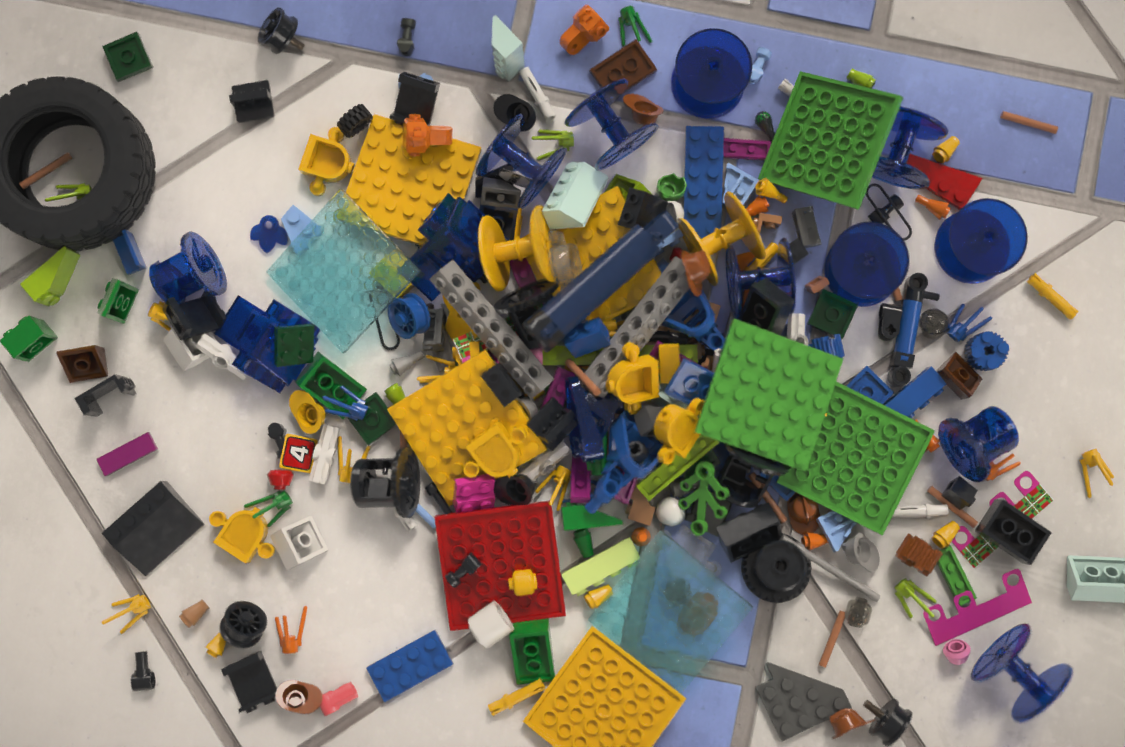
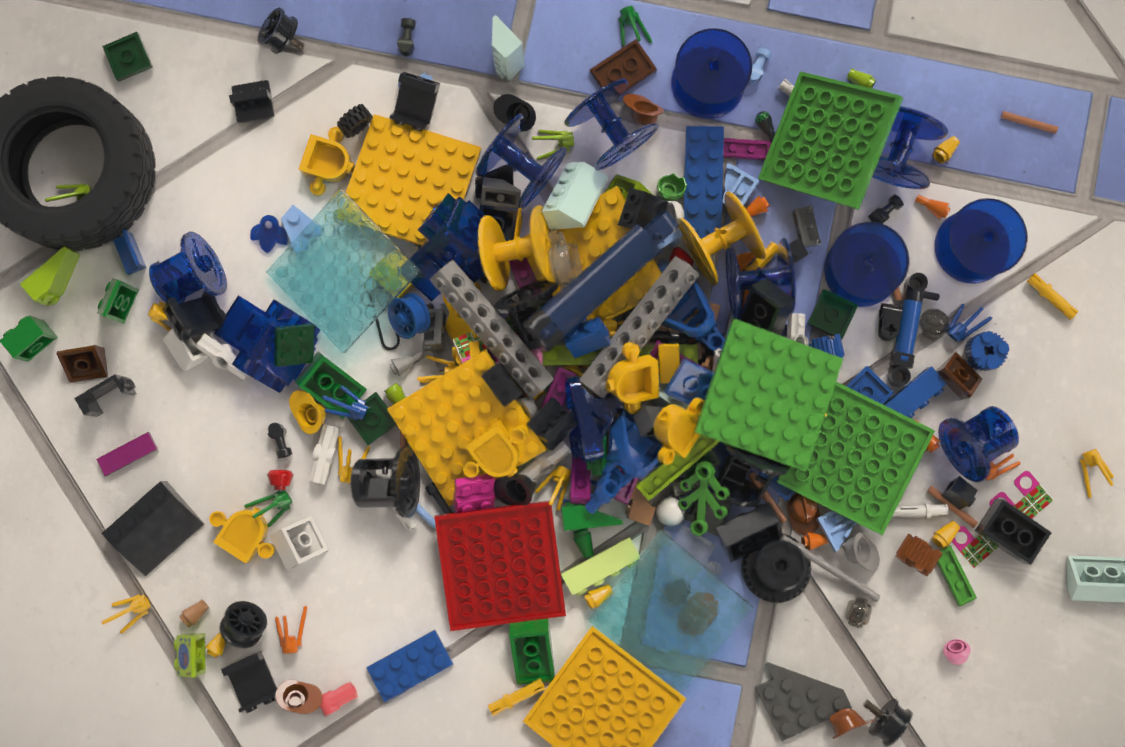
nougat bar [19,152,72,190] -> none
black pin [131,651,156,692] -> none
sticker [279,434,318,473] -> none
orange piece [403,114,453,156] -> none
black leg [445,552,482,588] -> none
white piece [468,601,514,648] -> none
sticker [496,168,535,189] -> none
yellow head [509,569,537,596] -> none
white pin [519,67,556,121] -> none
orange piece [559,4,609,55] -> none
nougat bar [565,359,601,396] -> none
black piece [628,441,648,466] -> none
orange cone [631,527,651,546] -> none
dark orange piece [681,251,711,297] -> none
medium nougat bracket [753,213,782,233] -> none
yellow cone [755,178,788,203] -> none
nougat tile [805,276,830,294] -> none
nougat bar [819,610,847,668] -> none
black piece [865,184,912,241] -> none
lime plant [894,578,937,618] -> none
red wing [897,153,983,211] -> none
dark pink piece [923,569,1032,646] -> none
clear blue piece [971,623,1073,723] -> none
none -> lime slope [174,633,206,678]

